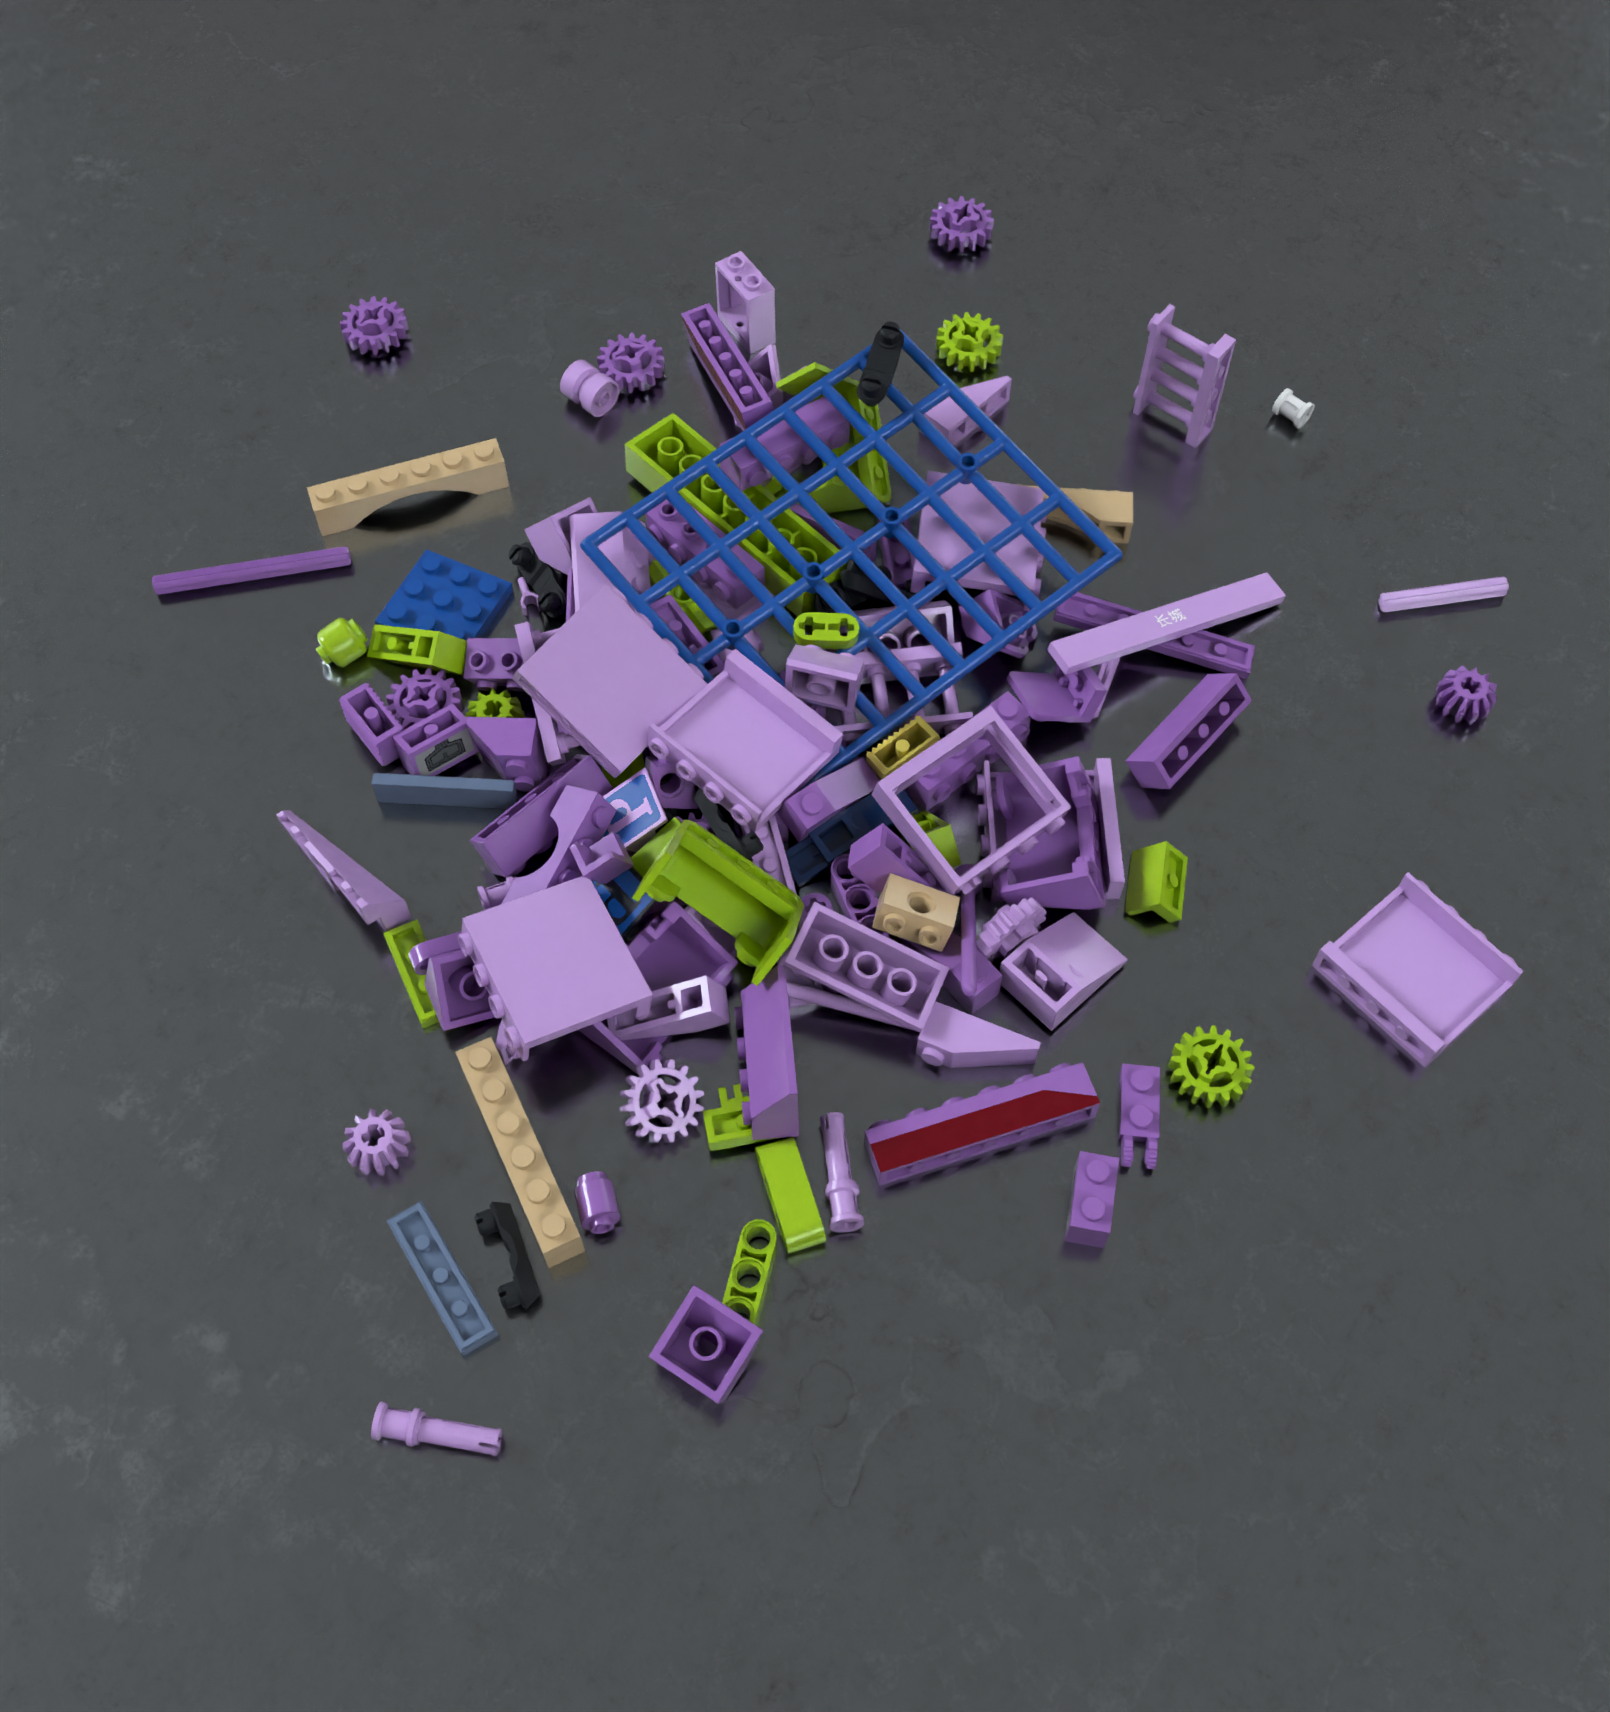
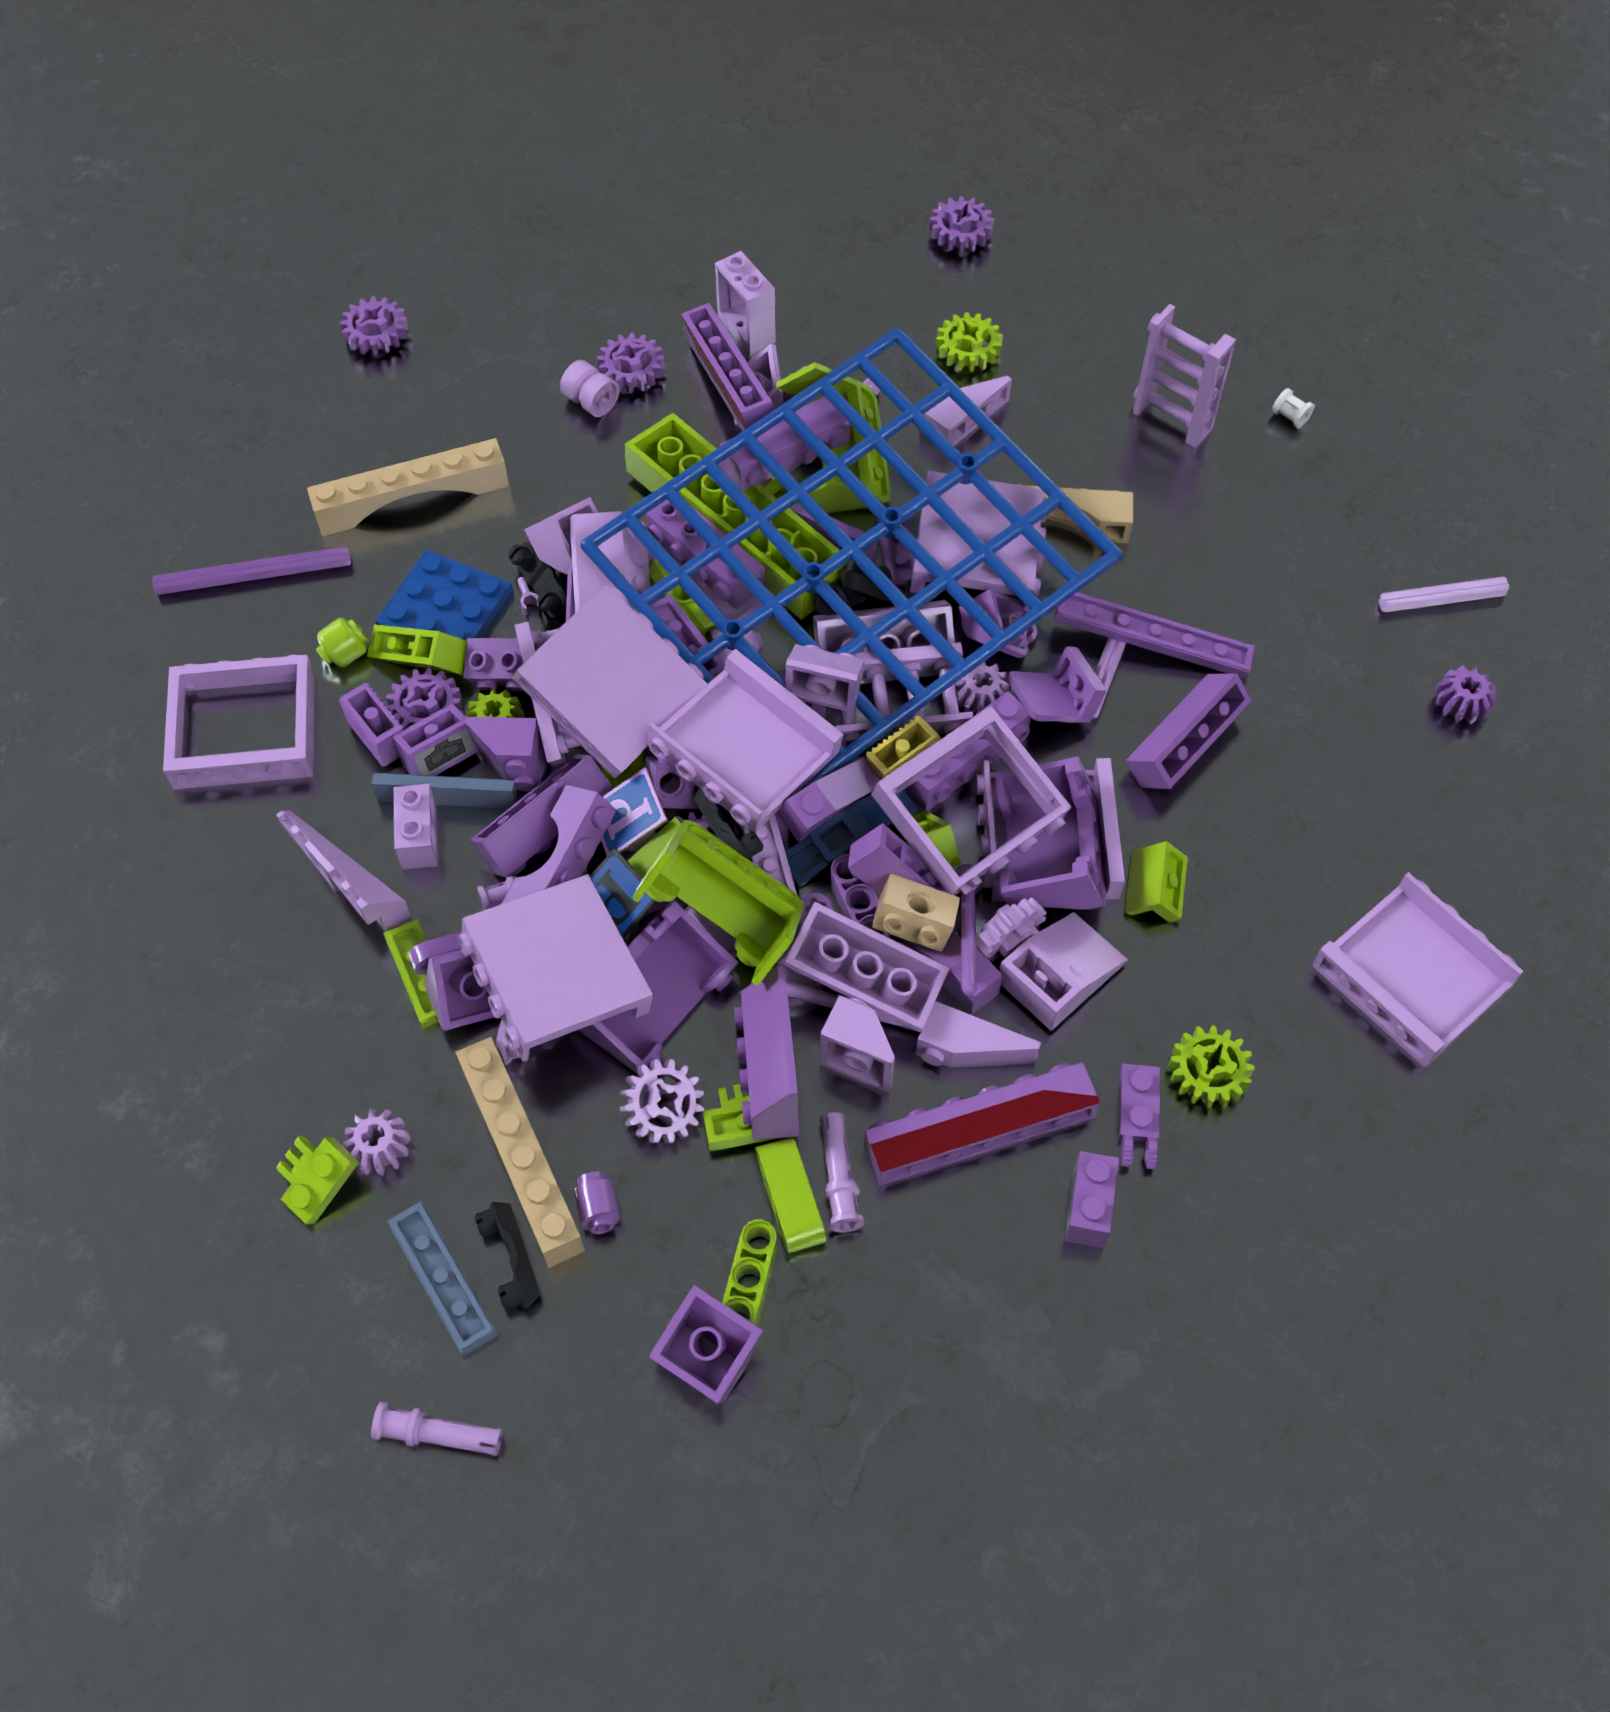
medium lavender panel [570,832,634,885] -> none
lavender slope [607,975,730,1041] -> none
lime beam [793,612,860,649] -> none
black piece [857,321,904,407] -> none
lavender tile [1047,572,1286,675] -> none
none -> lavender window [163,654,315,790]
none -> lime hinge [276,1135,359,1225]
none -> lavender brick [393,784,438,870]
none -> lavender slope [820,995,895,1093]
none -> lavender gear [955,661,1011,714]

